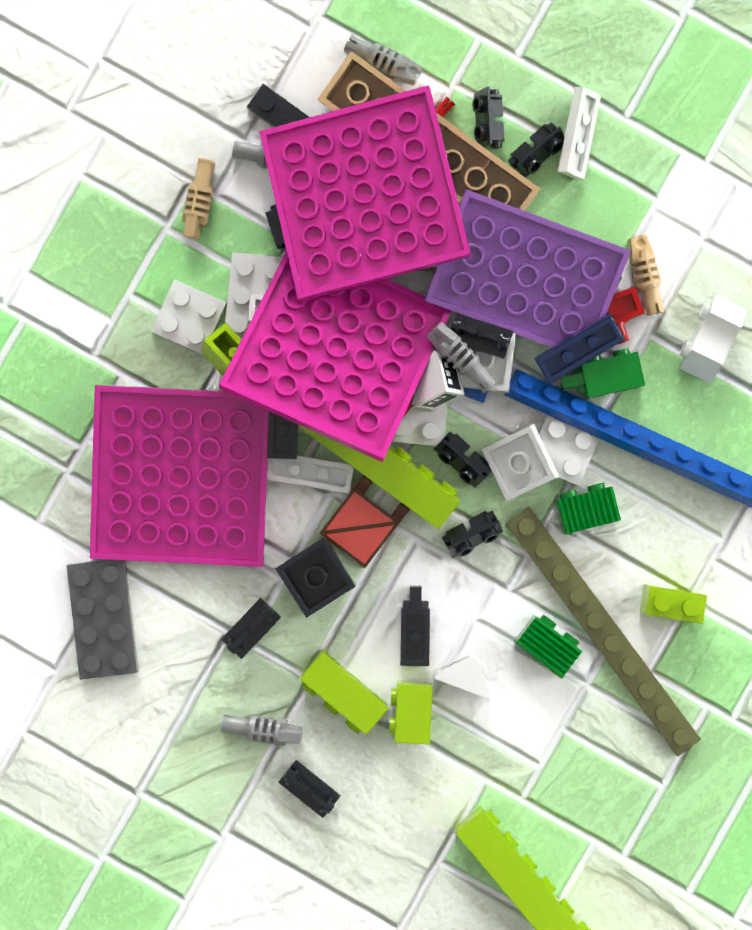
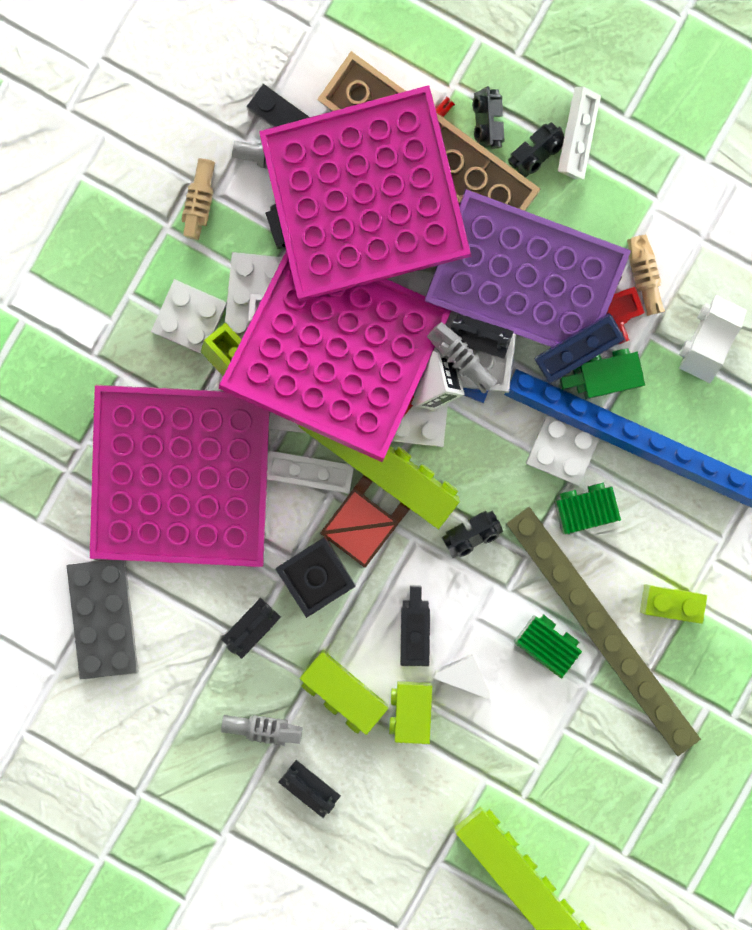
black hinge [267,412,298,459] -> none
light grey hinge [344,34,422,85] -> none
black hinge [433,431,492,488] -> none
white plate [482,424,559,502] -> none

